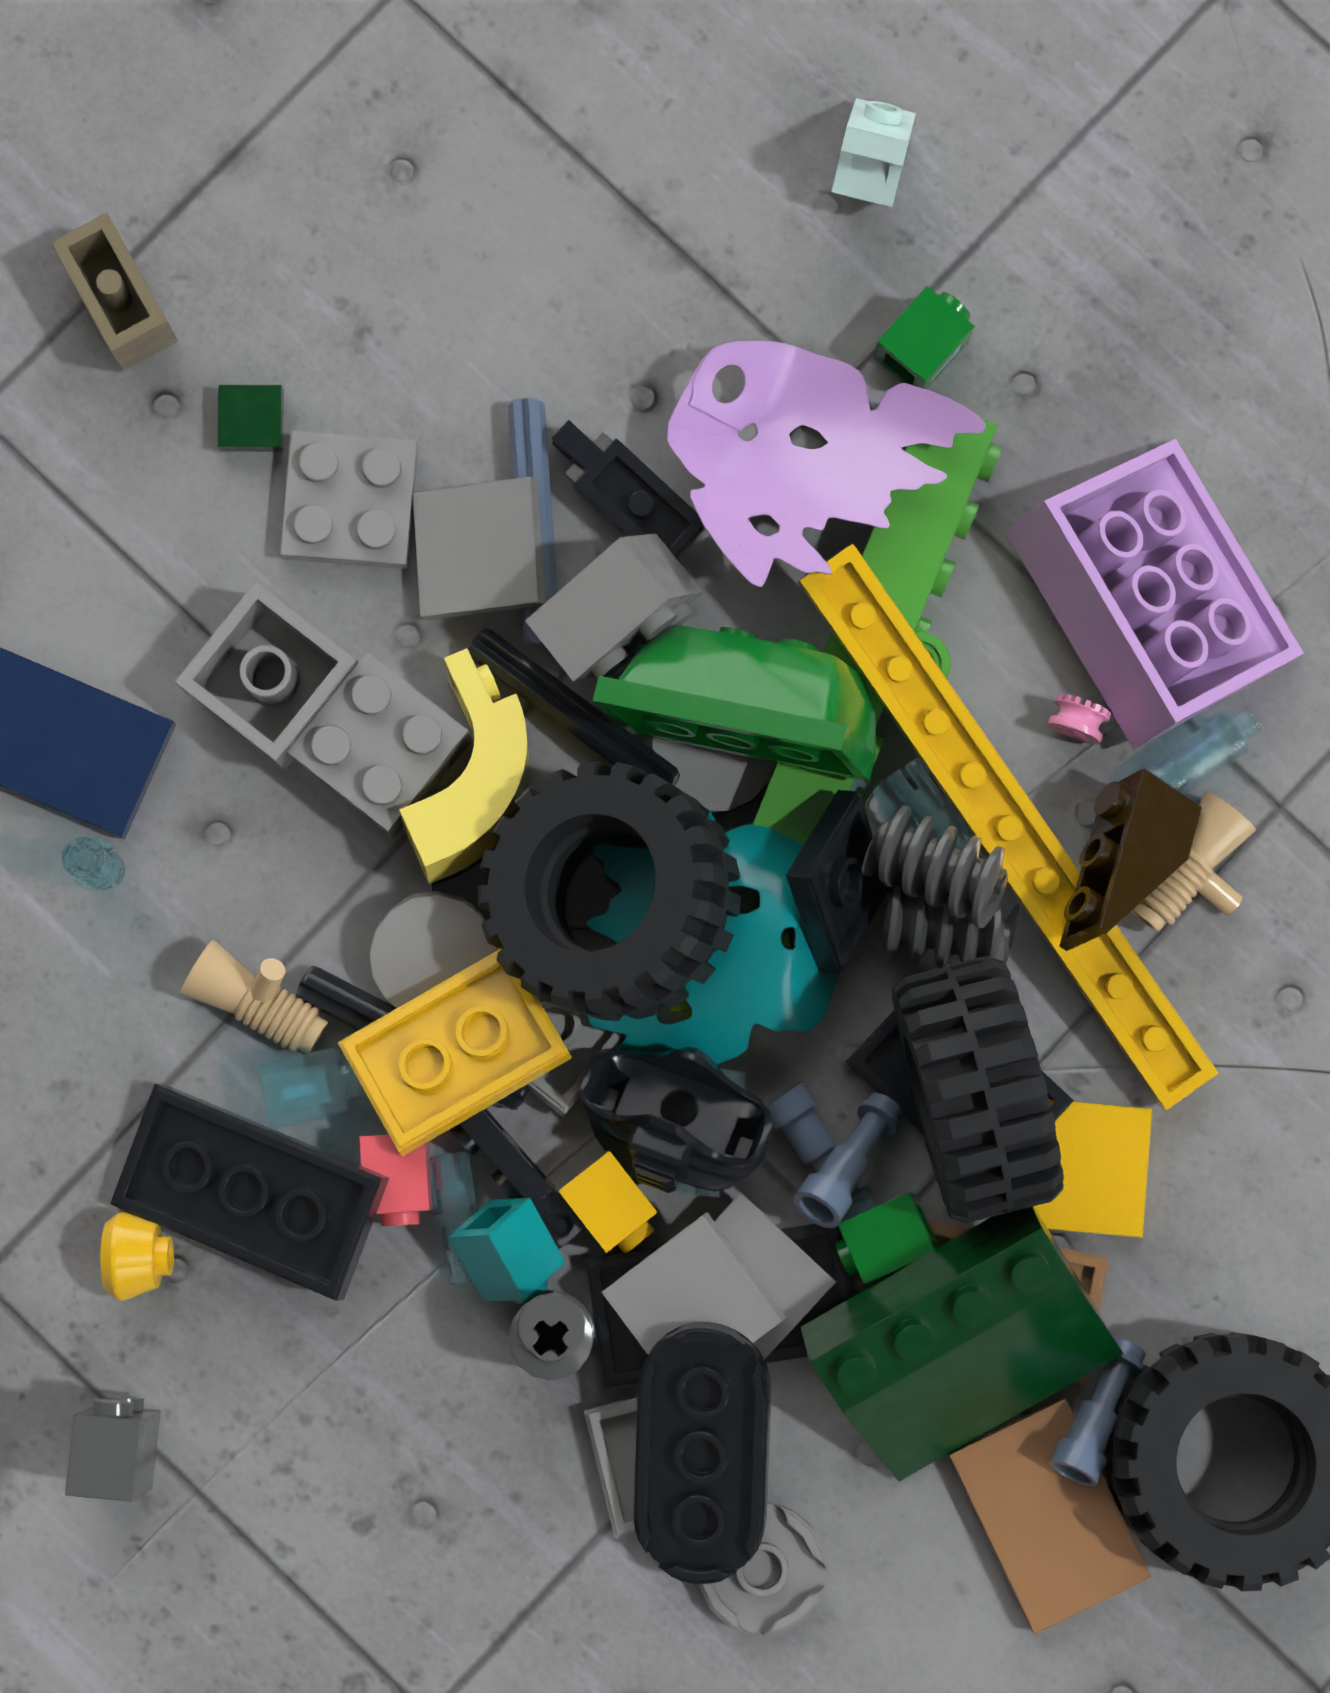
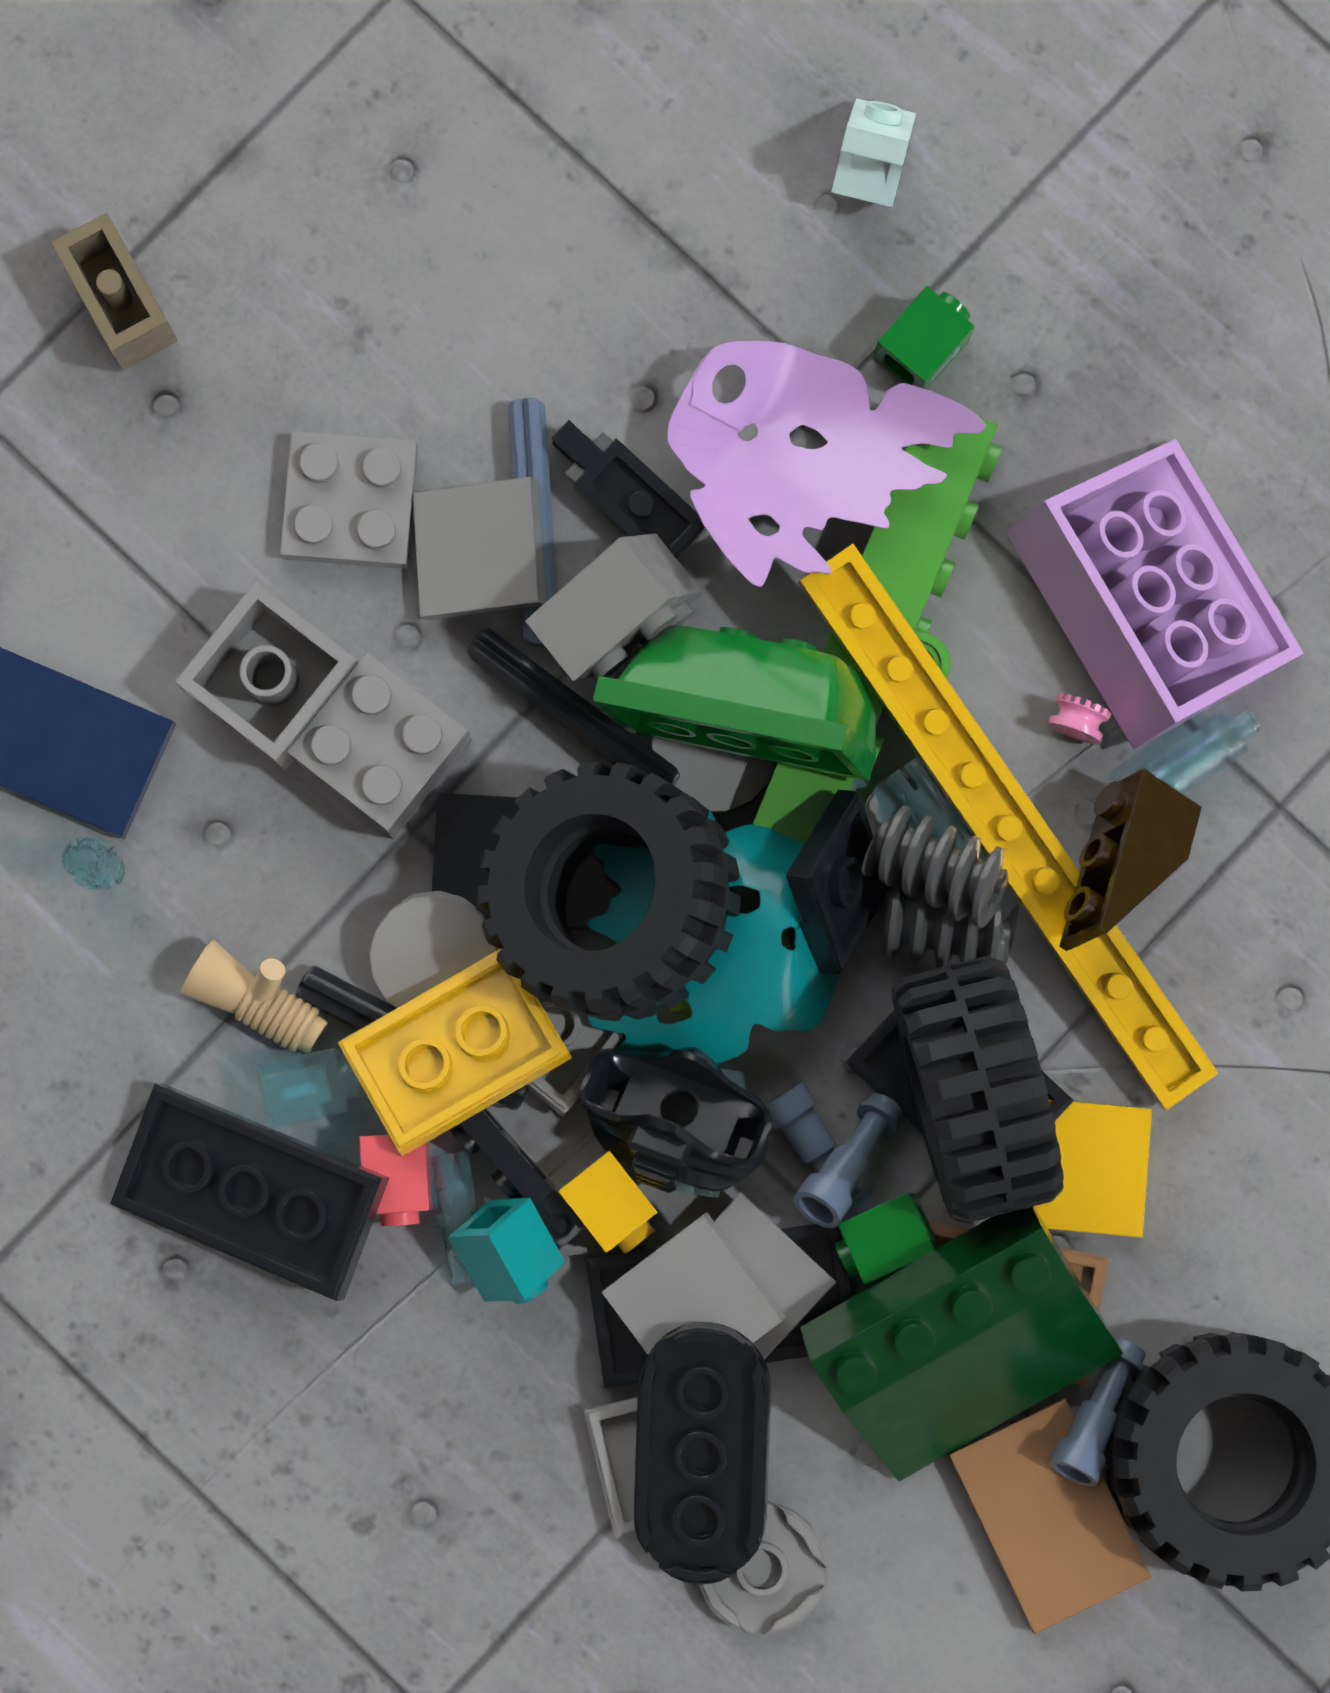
dark grey brick [65,1395,160,1502] -> none
yellow cone [100,1212,174,1301] -> none
dark green tile [218,385,284,452] -> none
light yellow arch [399,648,529,885] -> none
dark grey piece [509,1290,595,1380] -> none
tan piece [1131,791,1256,932] -> none

